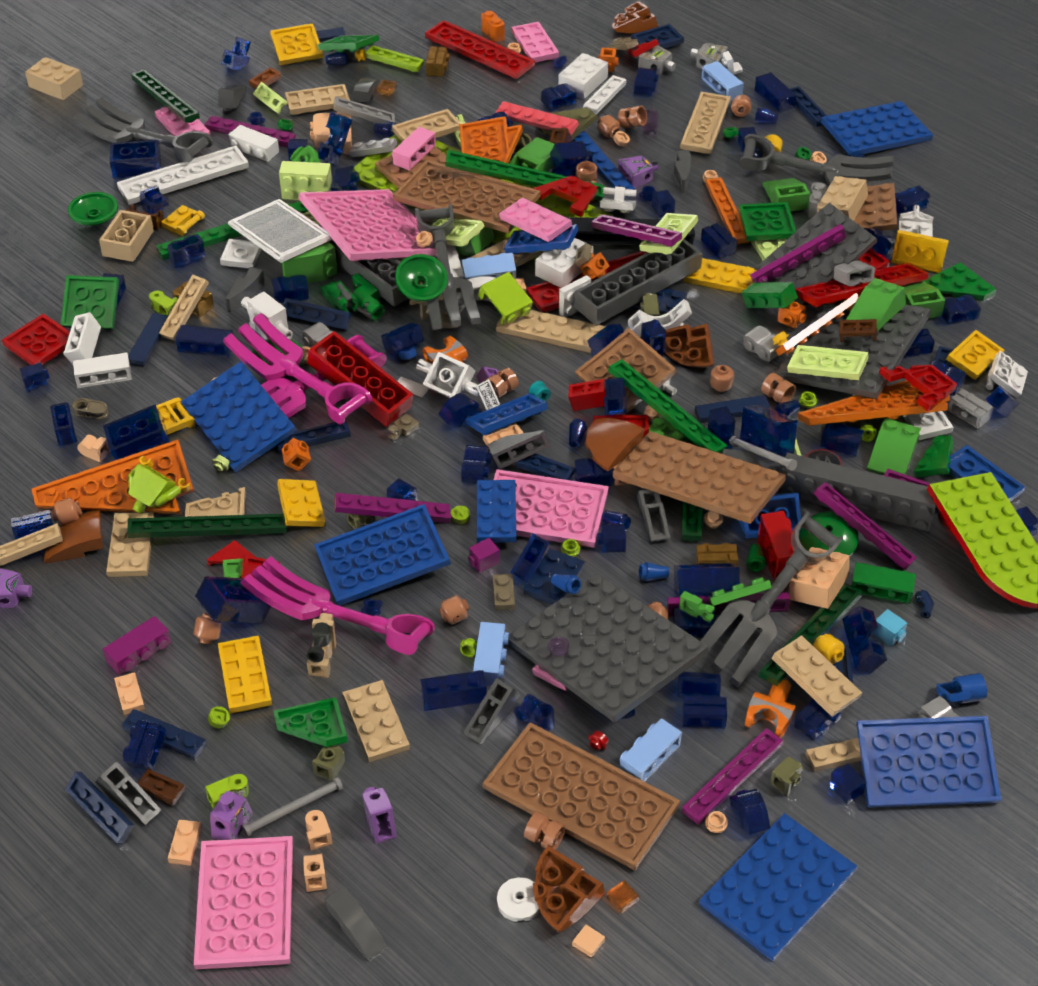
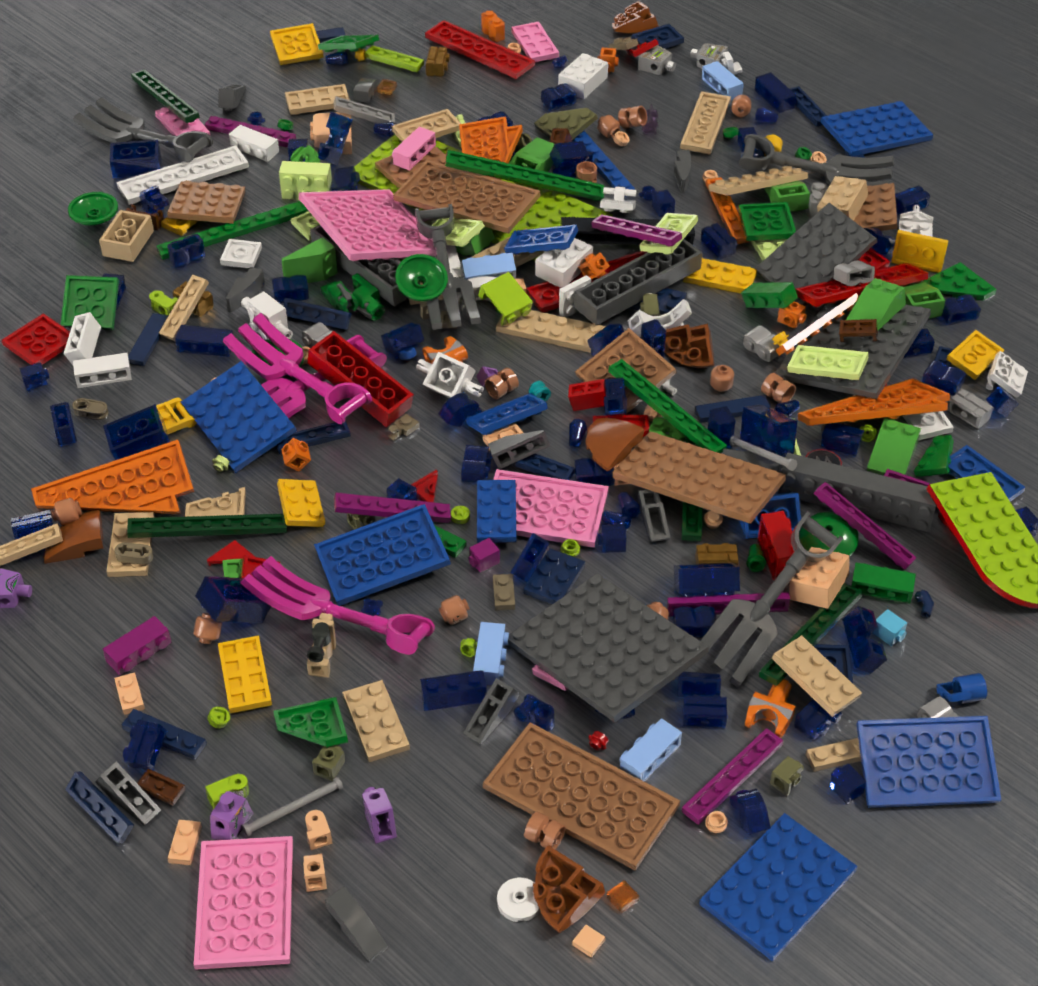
tan brick [25,57,83,100] -> none
light nougat leg [77,435,110,463] -> none
lime torso [128,456,190,514] -> none
clear blue brick [221,37,251,70] -> none
door [228,199,332,263] -> none
dark orange plate [249,67,281,89] -> none
yellowish green plate [253,82,288,114] -> none
light grey plate [349,138,398,158] -> none
white sticker [398,376,429,398] -> none
light nougat plate [416,231,433,247] -> none
white sticker [476,379,500,410] -> none
coral plate [495,101,579,136] -> none
bright pink plate [499,198,572,242] -> none
red wing [532,176,597,217] -> none
clear purple plate [548,637,569,656] -> none
blue cone [551,574,581,595] -> none
dark tan plate [574,243,592,267] -> none
white plate [583,75,626,115] -> none
medium lavender torso [618,156,659,188] -> none
clear blue brick [633,67,659,96] -> none
blue cone [639,562,669,582] -> none
bright green plate [679,591,715,623] -> none
bright green plate [708,577,772,606] -> none
magenta plate [750,224,846,283] -> none
lime plate [799,391,817,408] -> none
yellow head [813,634,844,664] -> none
red wing [879,365,957,411] -> none
none -> dark tan beam [115,543,153,564]
none -> medium nougat plate [167,180,245,224]
none -> red tile [408,470,438,502]
none -> green plate [434,525,467,558]
none -> clear blue cone [617,492,640,518]
none -> tan plate [709,166,808,196]

